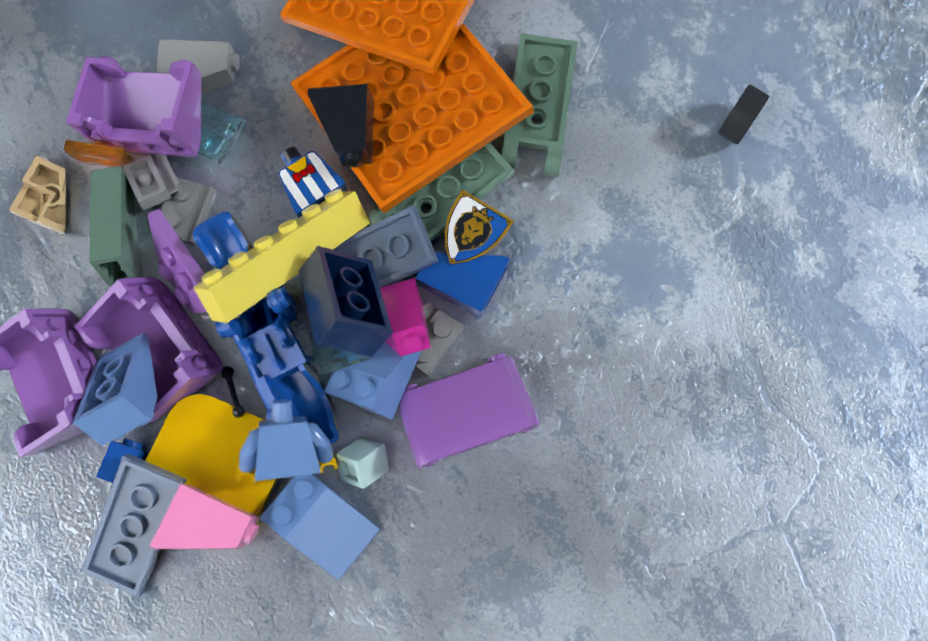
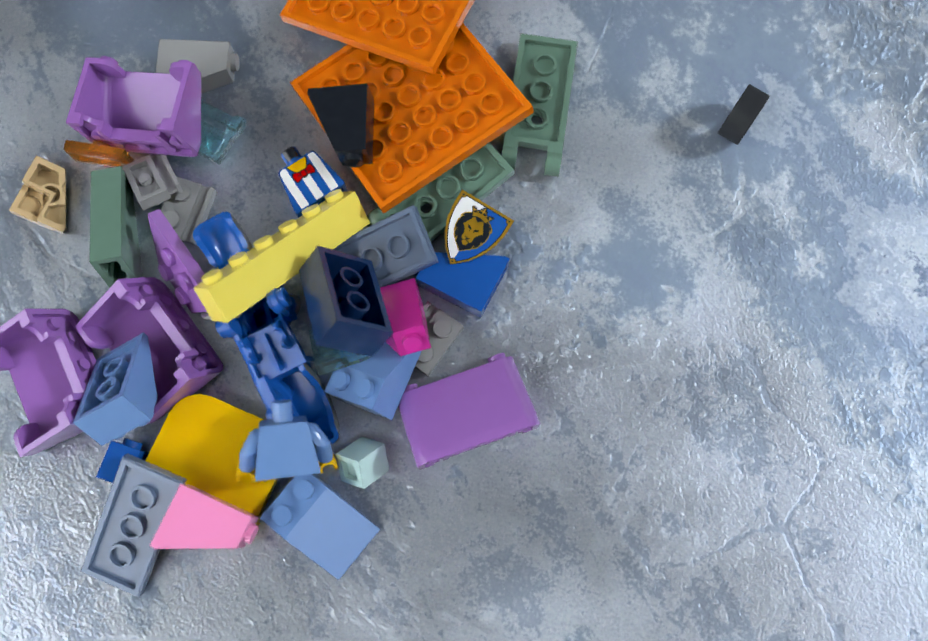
black hinge [221,366,245,418] -> none

